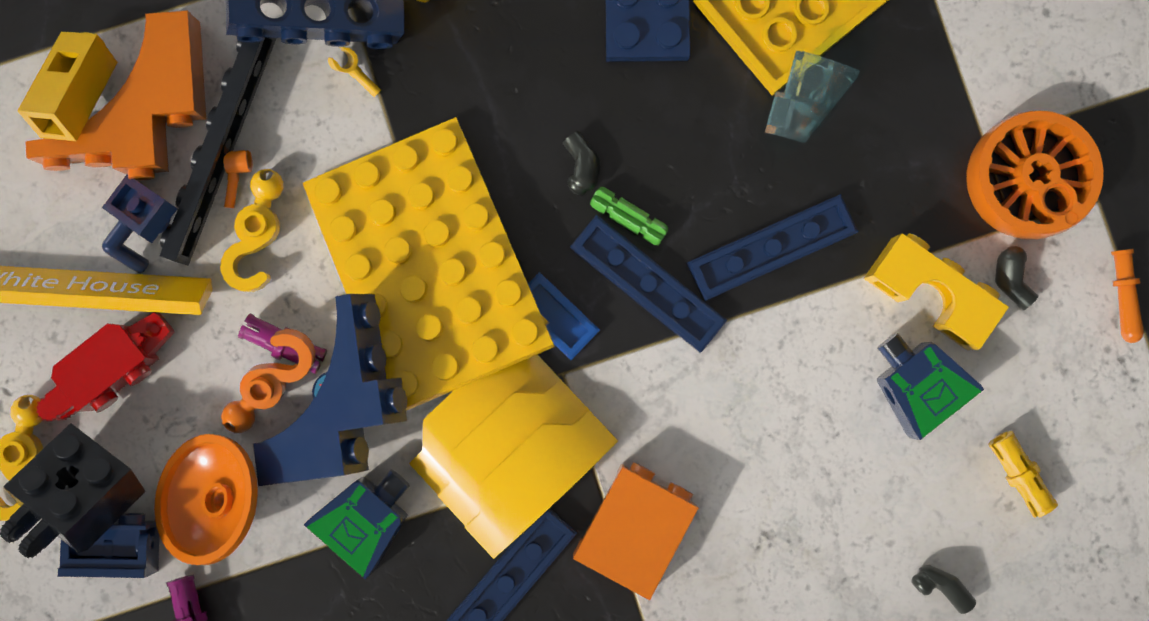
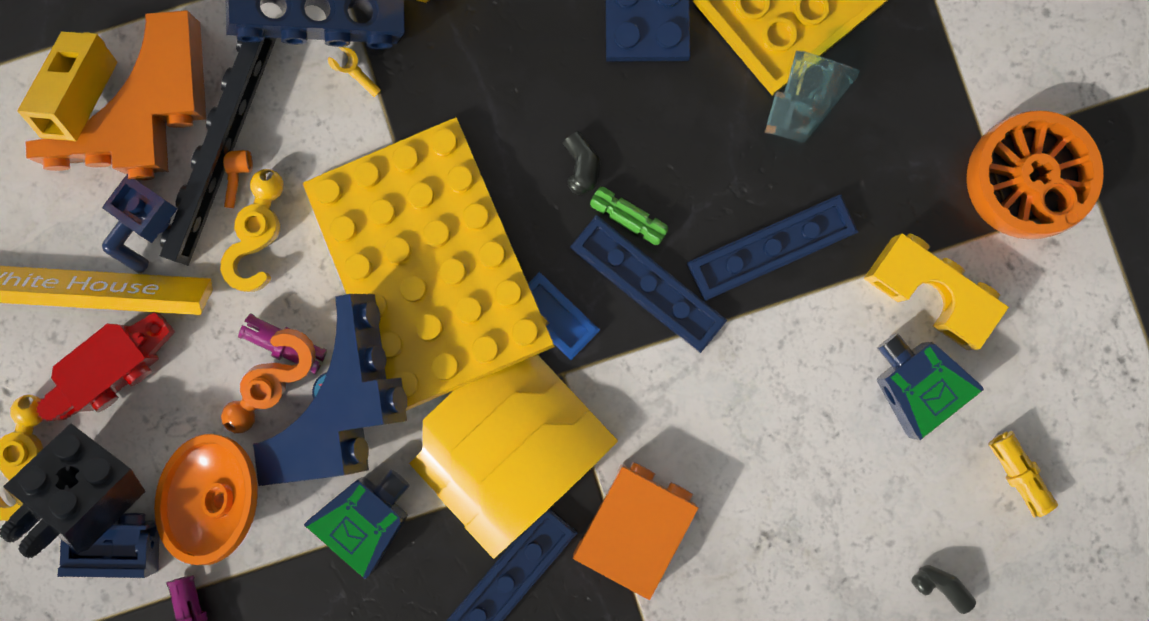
pearl dark grey arm [995,246,1039,310] -> none
orange piece [1111,249,1144,343] -> none

